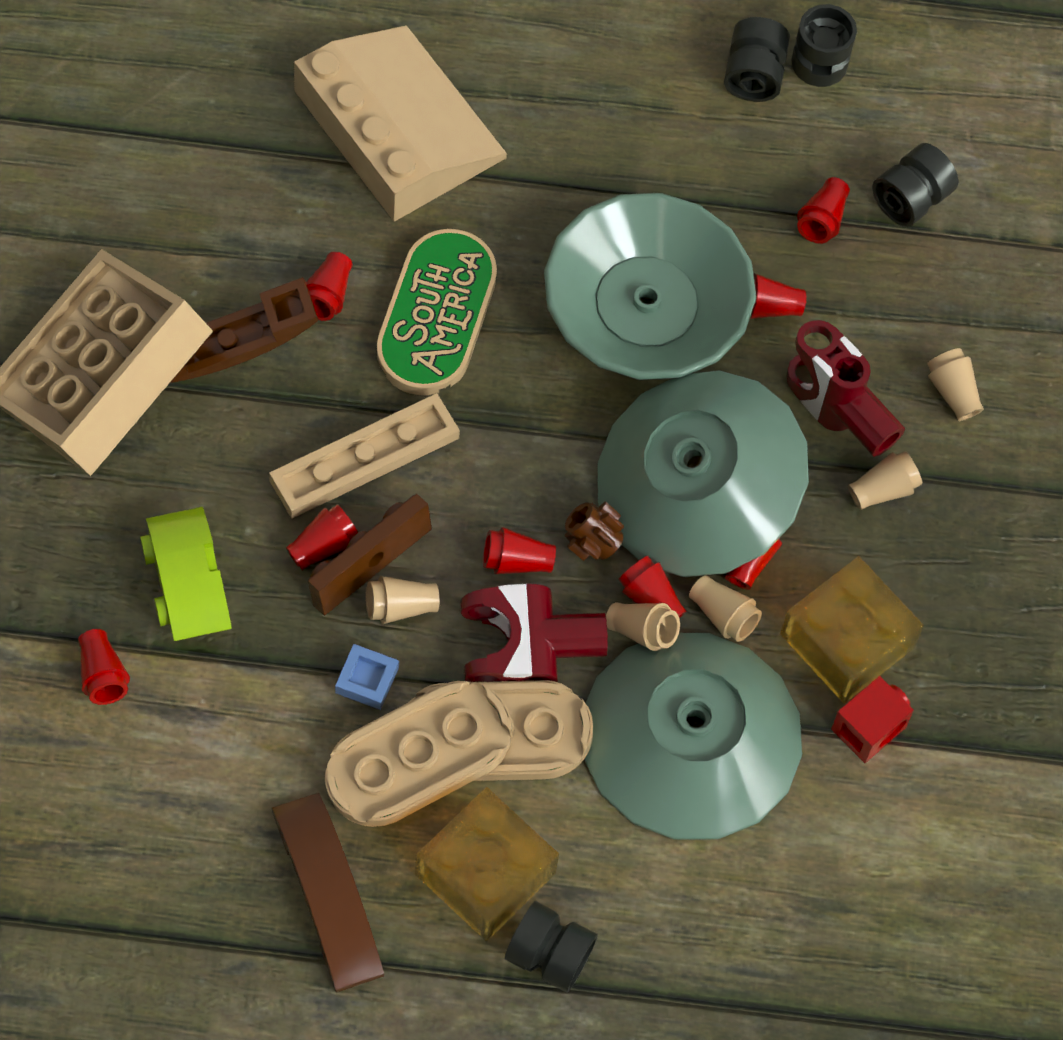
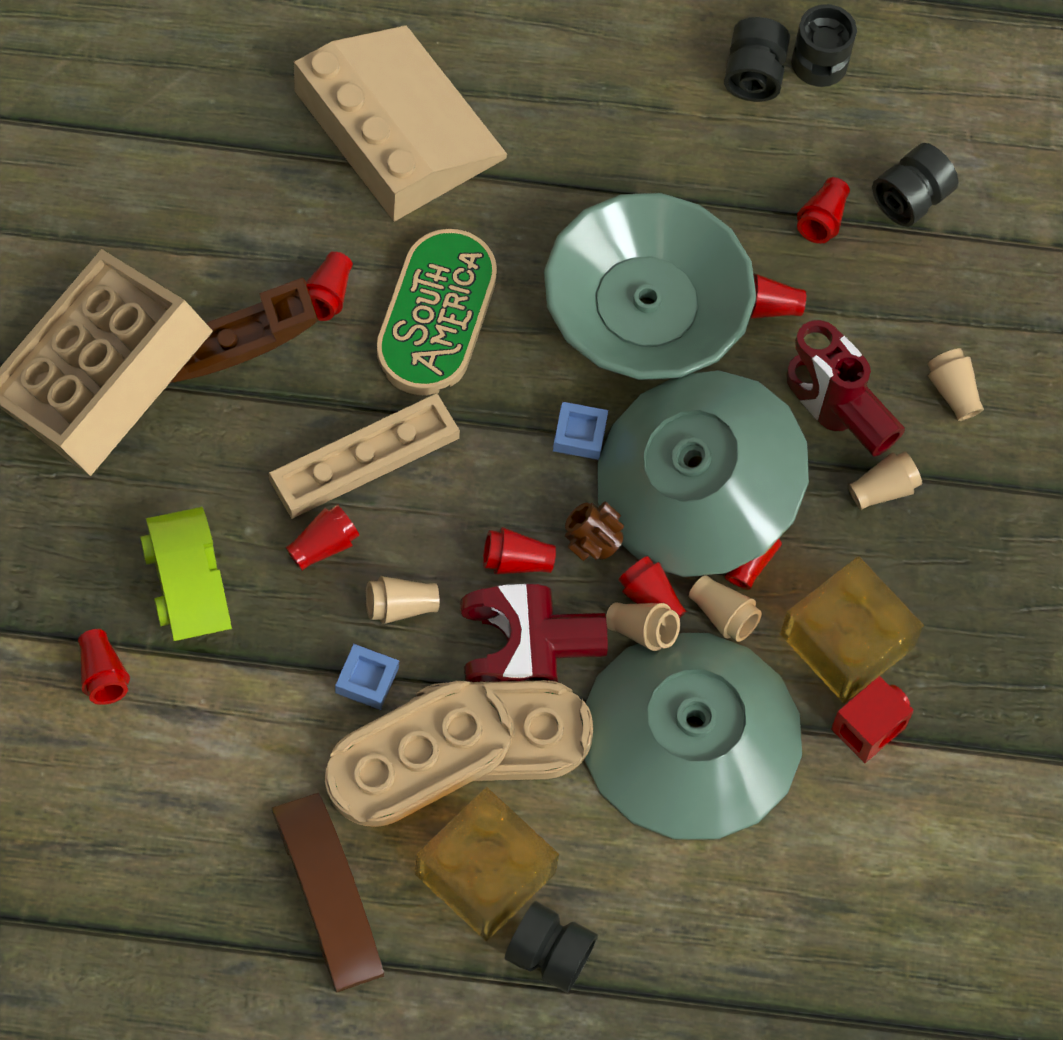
reddish brown tile [308,494,432,616] -> none
none -> medium blue plate [553,402,608,460]

